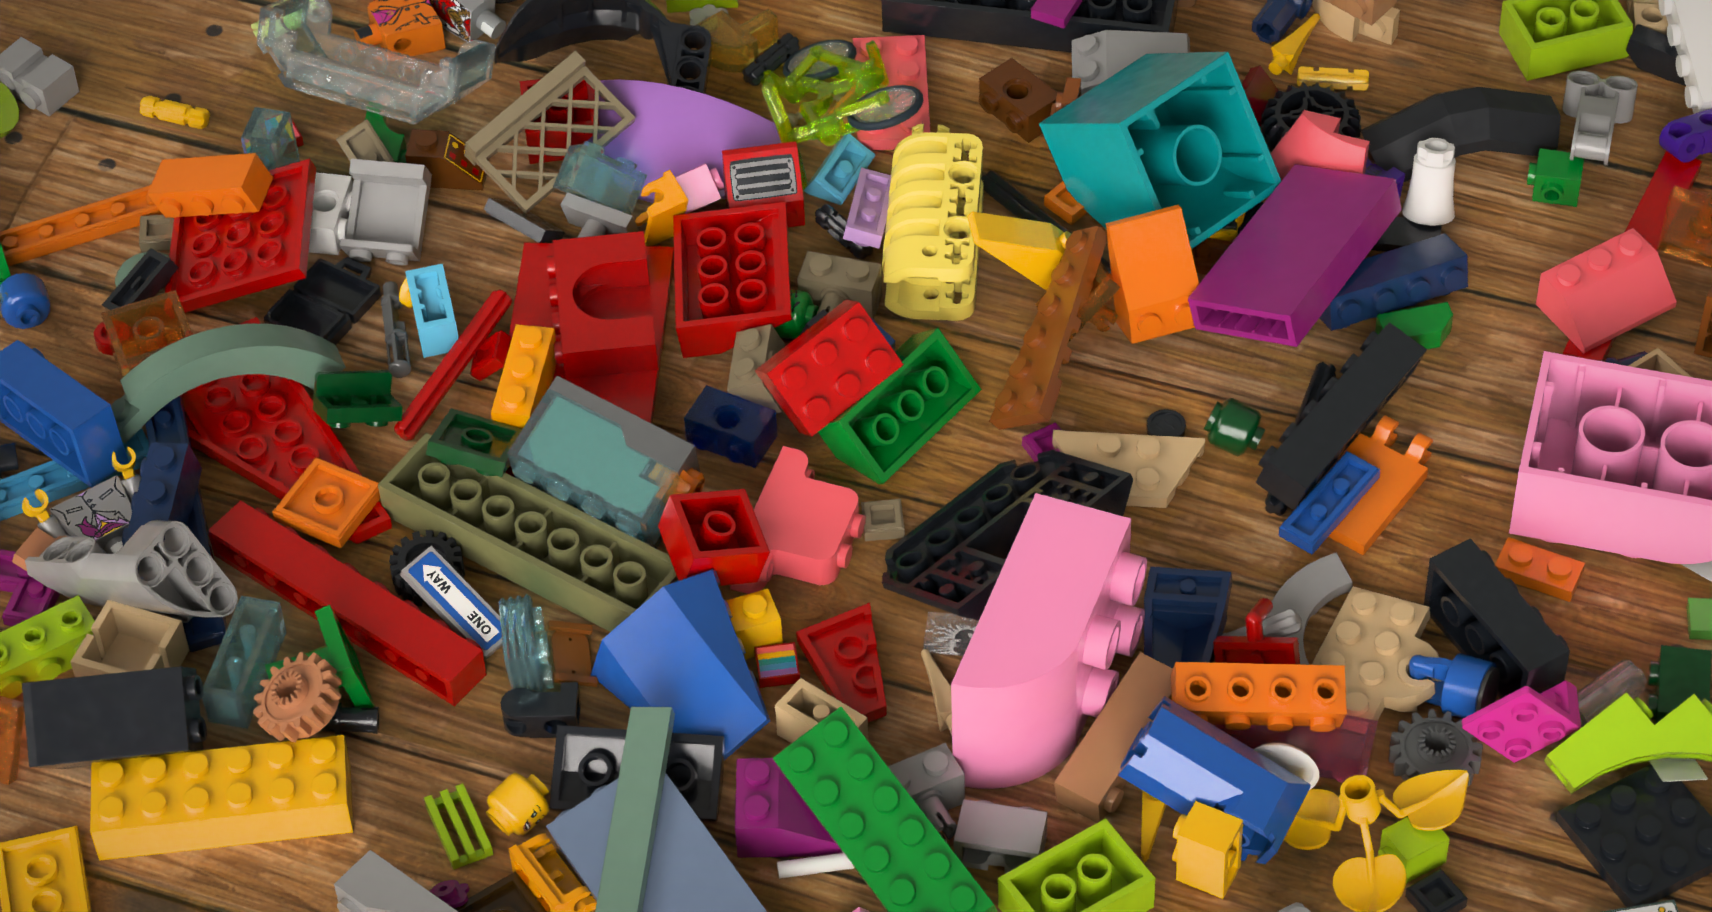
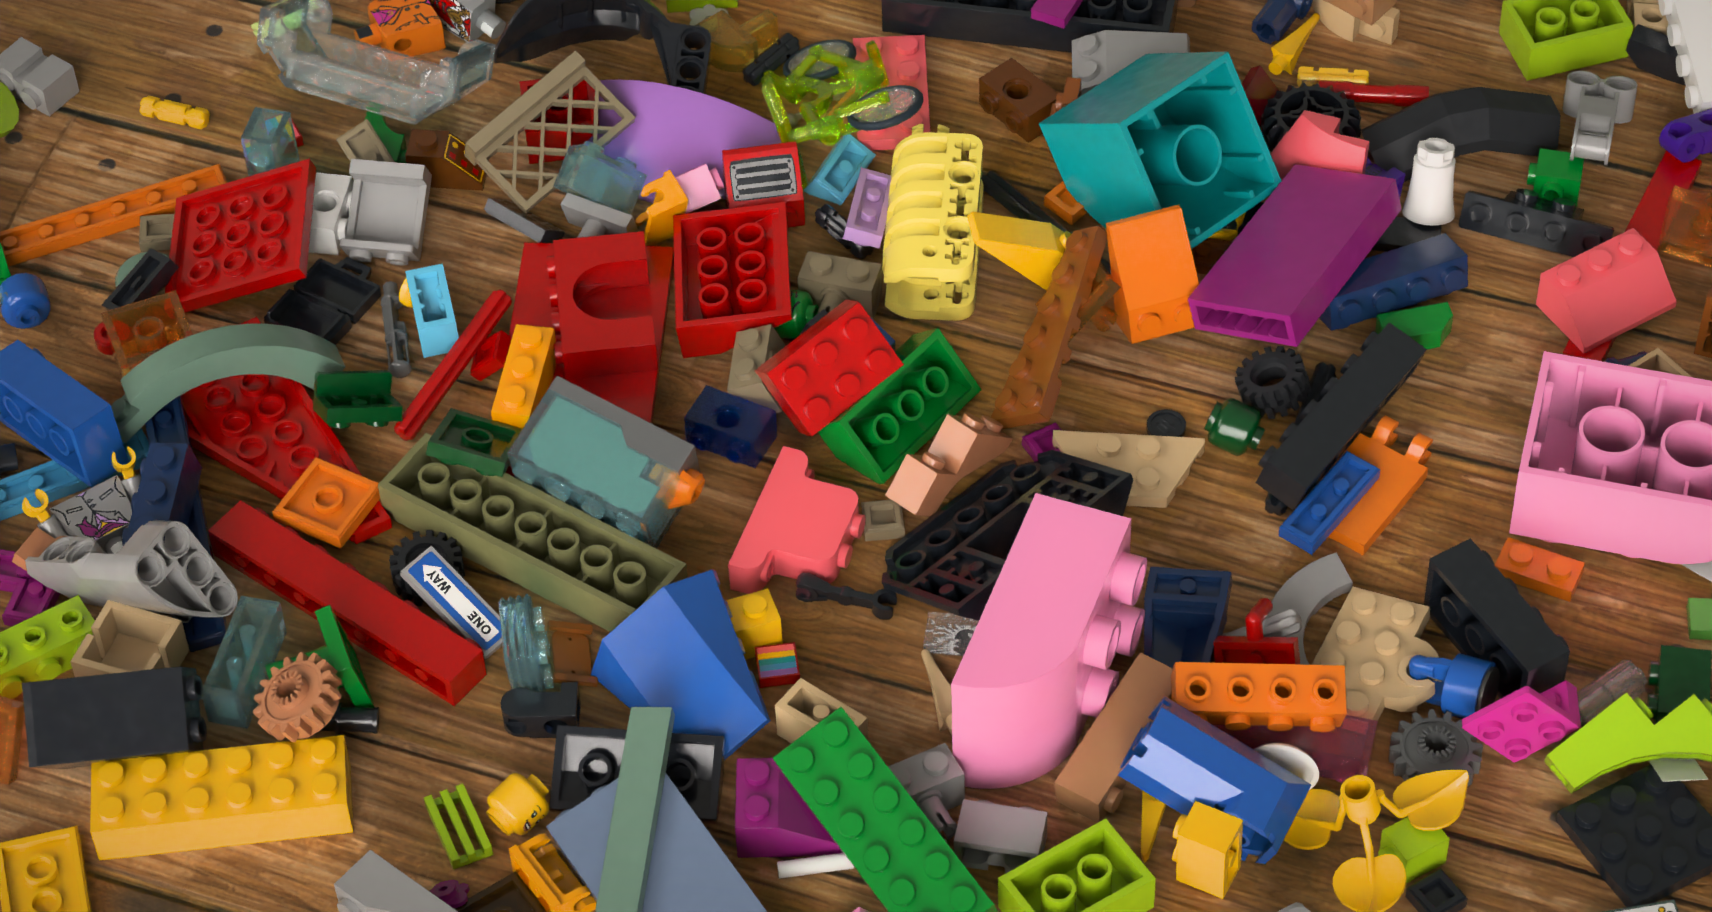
orange brick [147,153,273,218] -> none
red brick [658,489,770,586] -> none
red wing [796,602,887,723] -> none
none -> black piece [796,573,897,620]
none -> nougat arch [885,412,1013,517]
none -> black tyre [1235,346,1311,419]
none -> red piece [1318,80,1429,107]
none -> black bracket [1459,189,1614,257]

